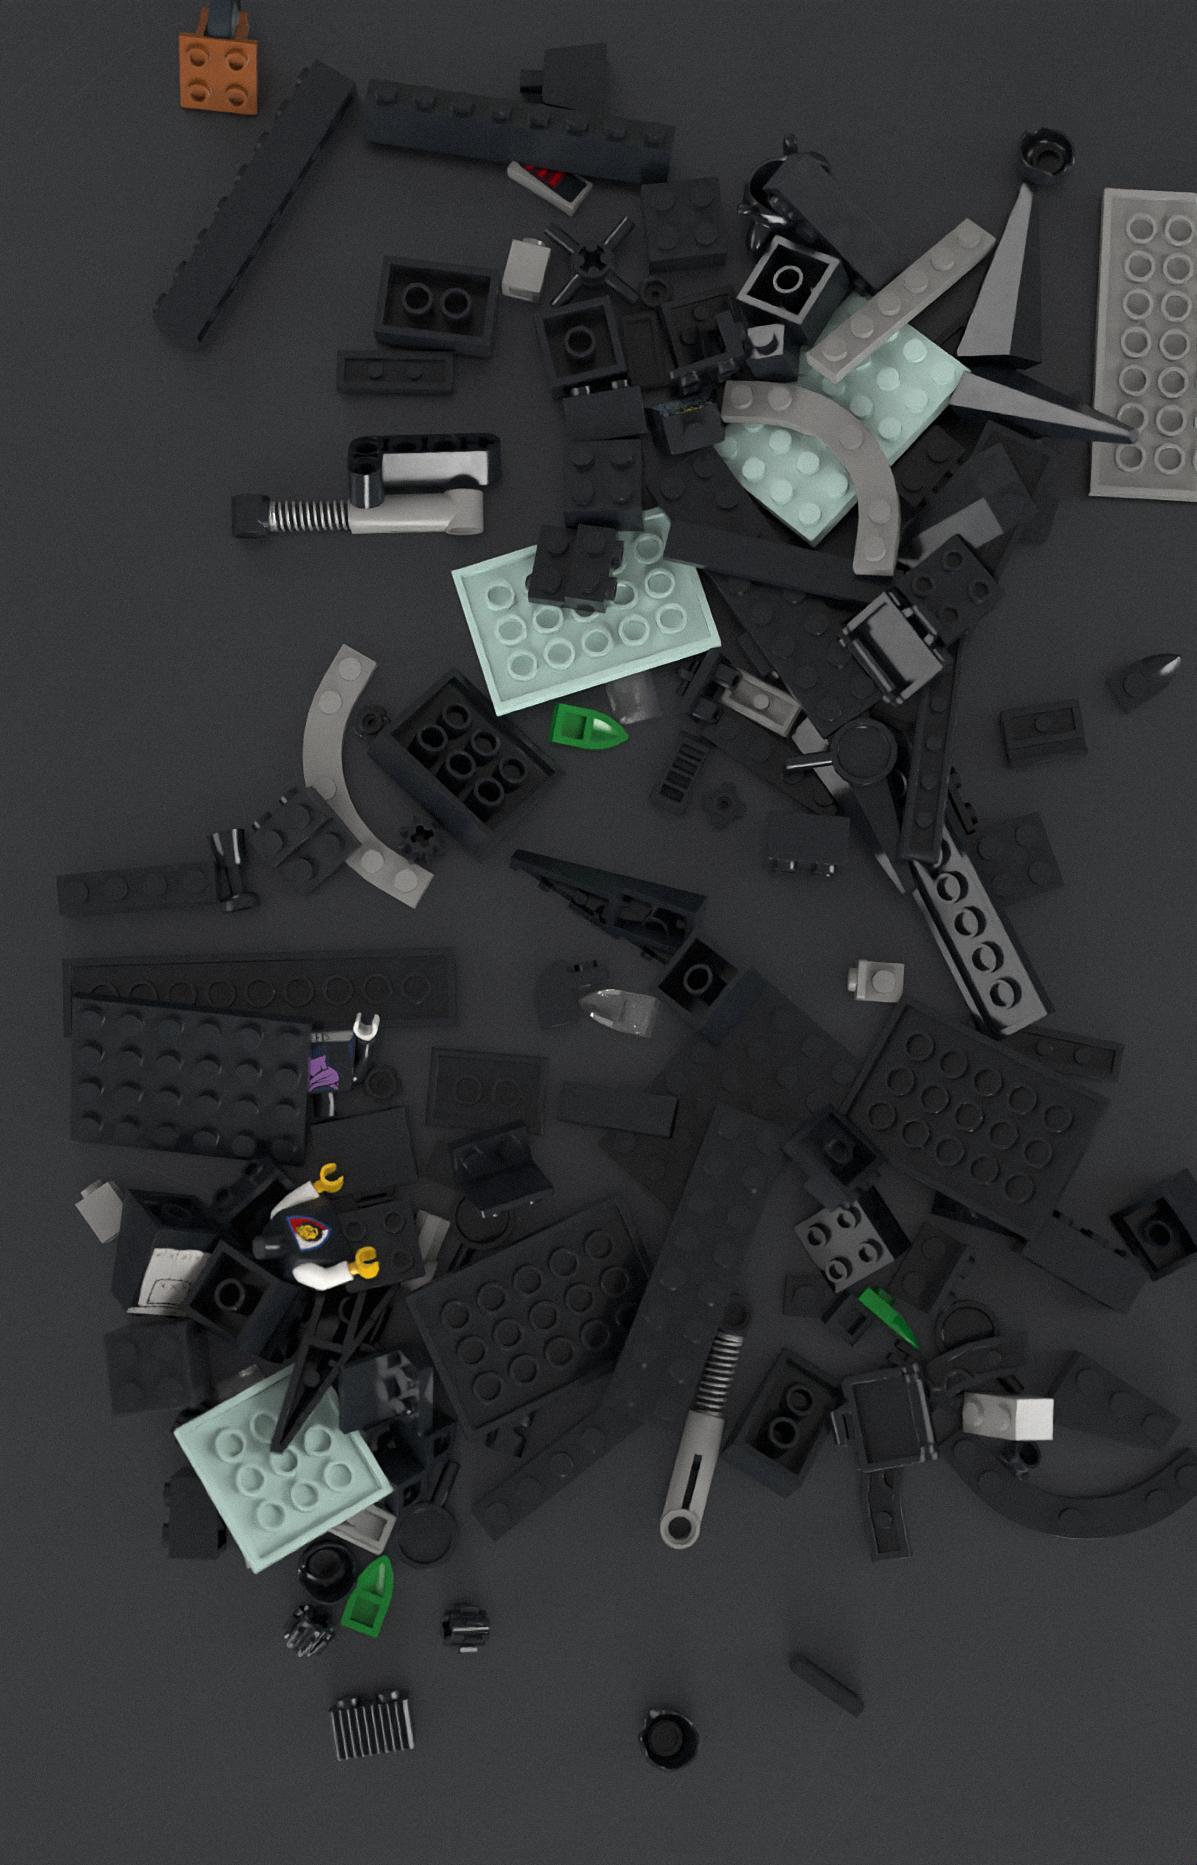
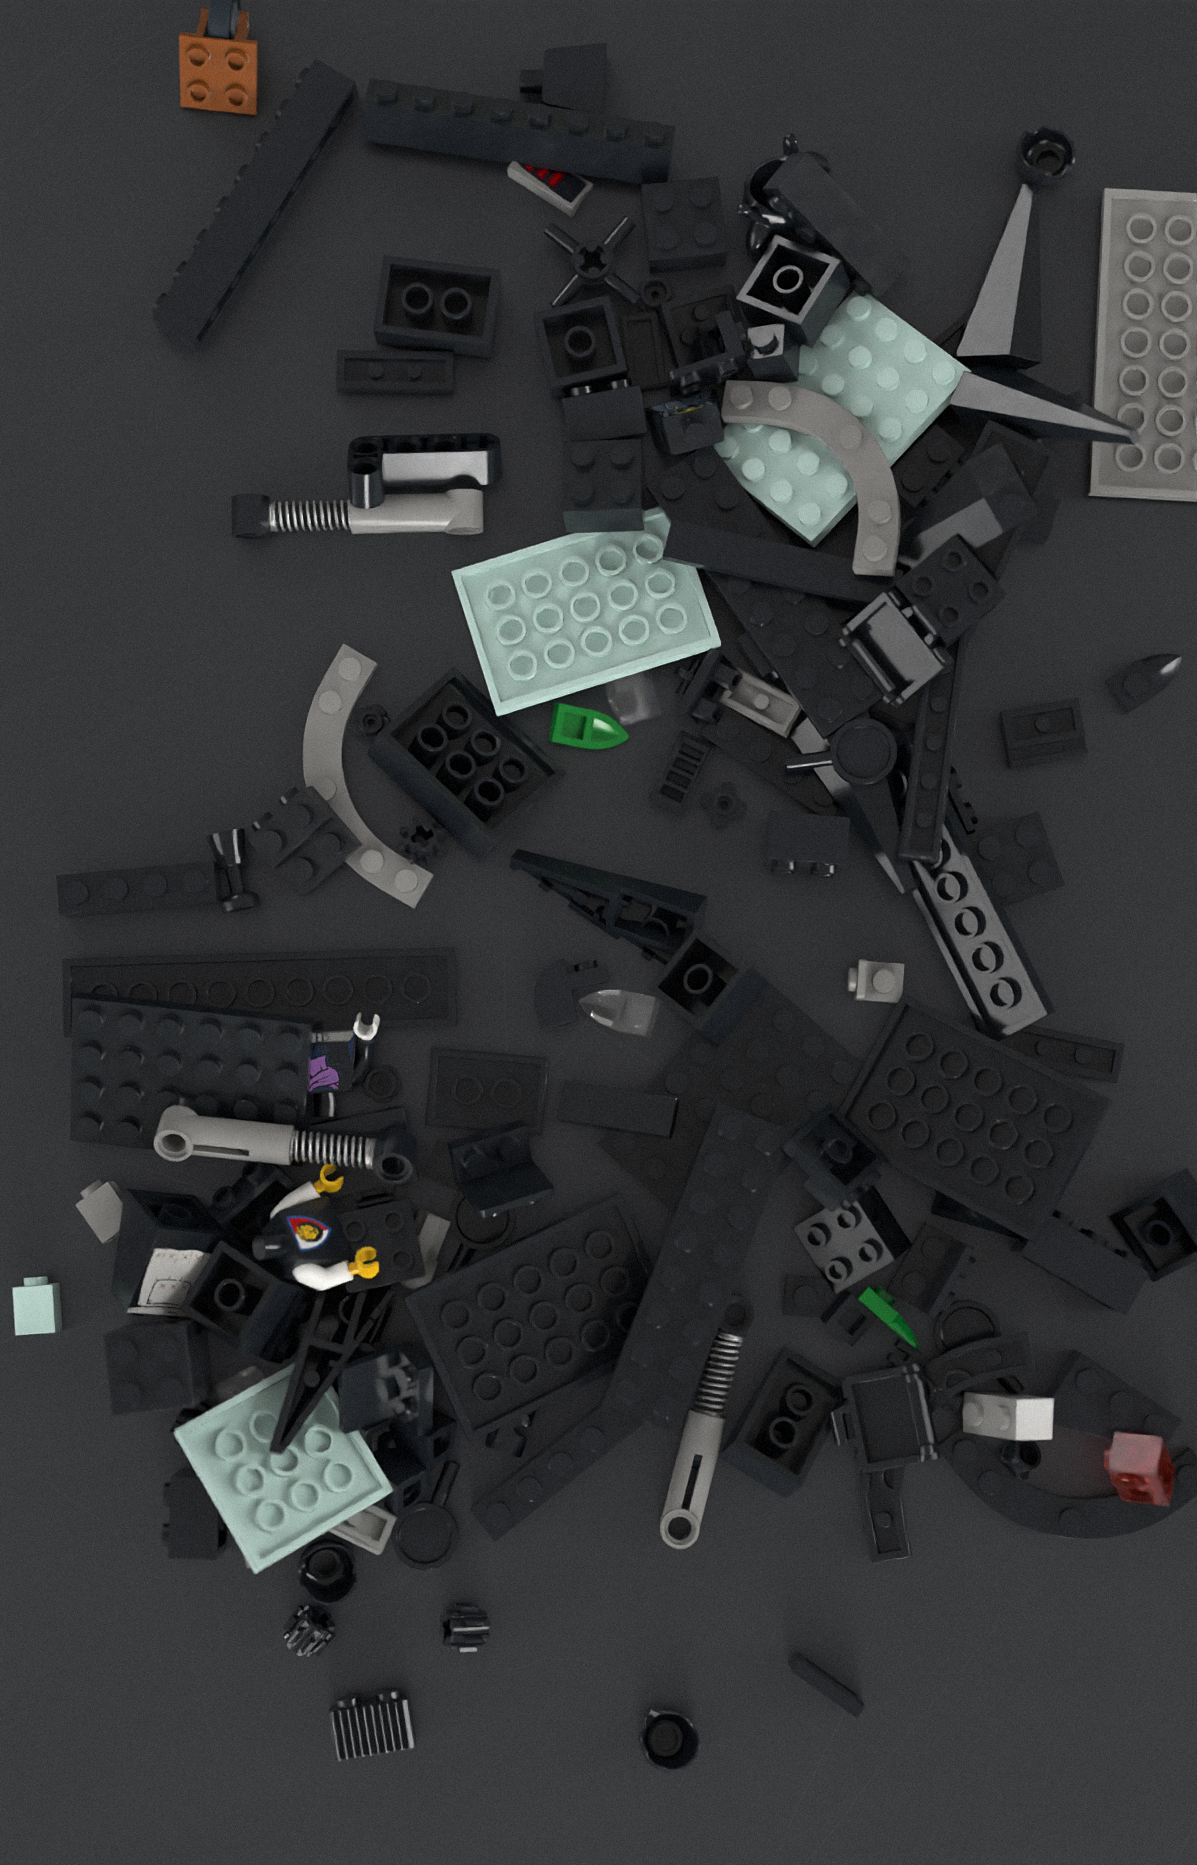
green plate [340,1555,393,1638] -> none
light grey brick [502,238,551,304] -> none
black plate [528,524,624,613] -> none
light grey plate [807,218,996,384] -> none
none -> light aqua brick [12,1276,62,1336]
none -> piece [153,1105,417,1184]
none -> clear red brick [1104,1432,1175,1506]

